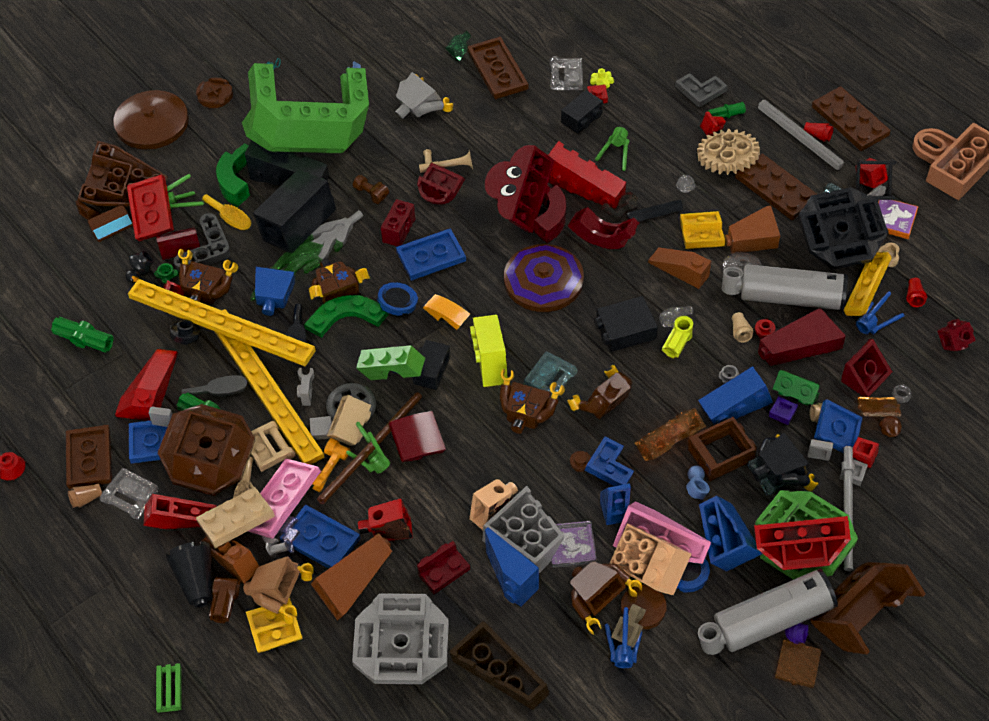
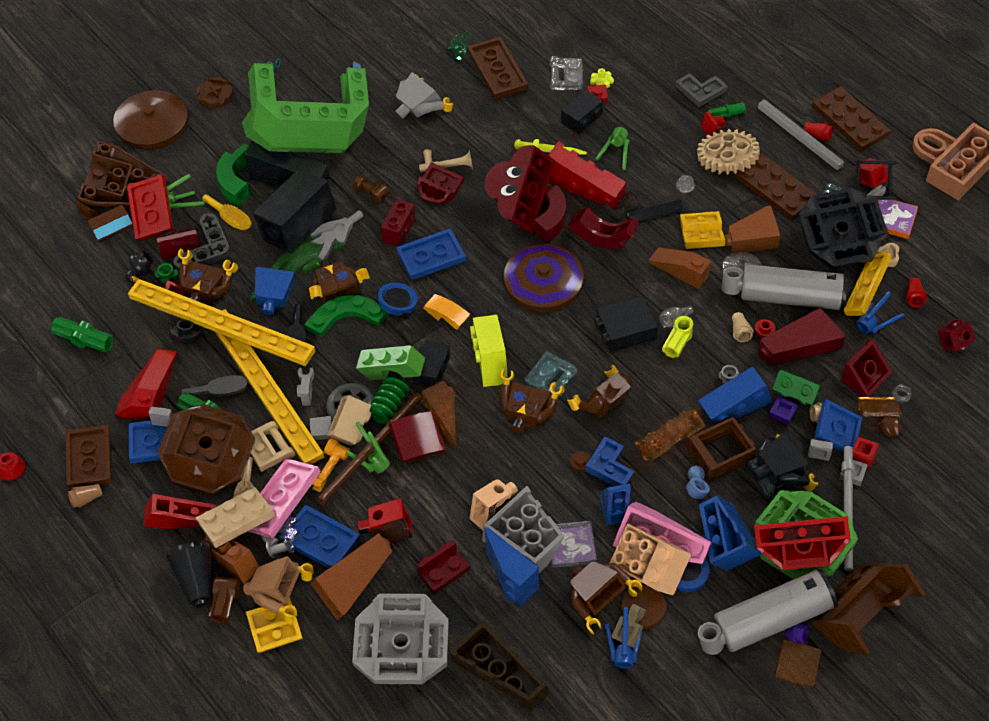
clear plate [100,468,159,520] -> none
bright green tile [156,663,182,713] -> none
none -> green piece [369,377,409,425]
none -> clear orange slope [422,381,457,449]
none -> neon yellow sword [514,139,587,155]

